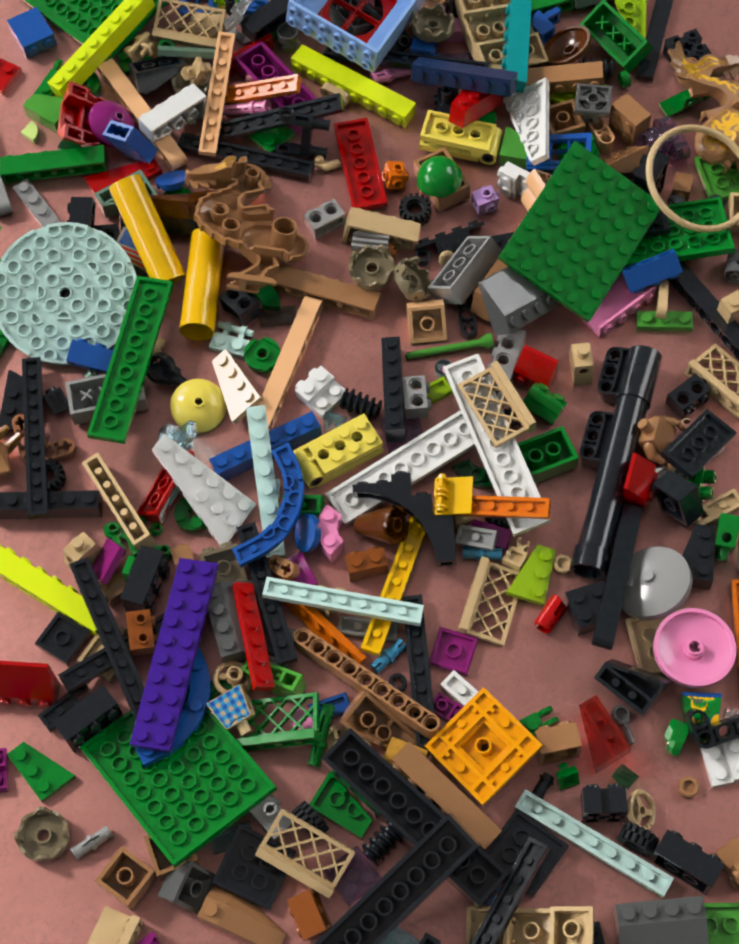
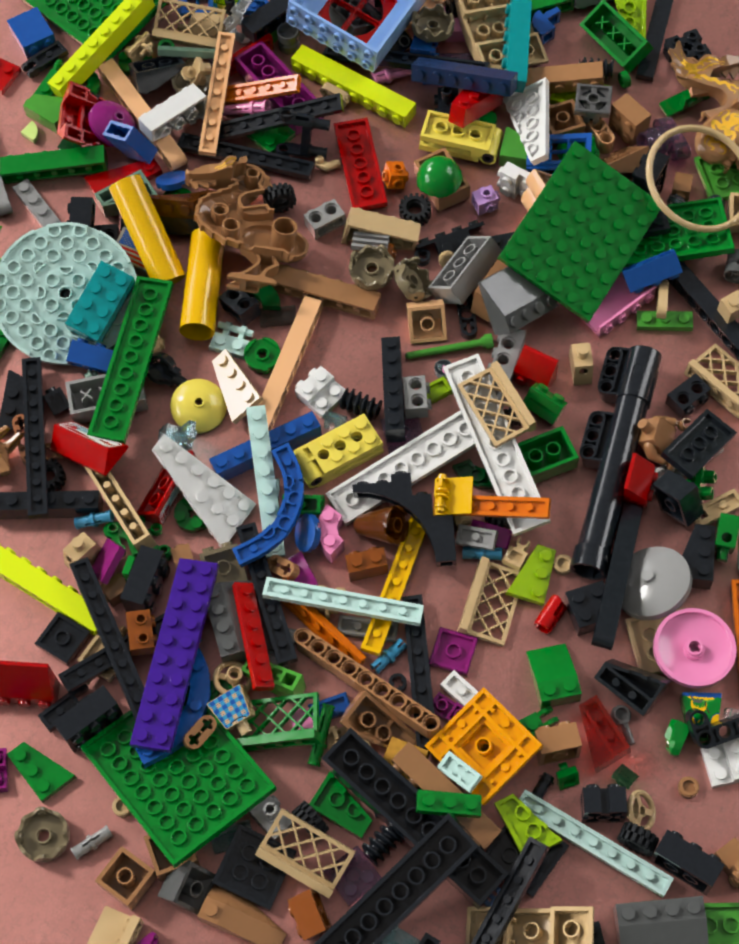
reddish brown dish [544,25,592,66] -> none
none -> black hinge [21,40,69,78]
none -> red slope [50,421,129,476]
none -> teal brick [65,260,135,344]
none -> dark azure pin [74,510,115,530]
none -> tan tile [112,797,131,818]
none -> medium nougat beam [183,715,217,750]
none -> black tyre [262,183,297,213]
none -> green plate [416,789,481,818]
none -> light aqua plate [437,751,483,794]
none -> lime wing [494,794,563,853]
none -> green slope [526,644,582,709]

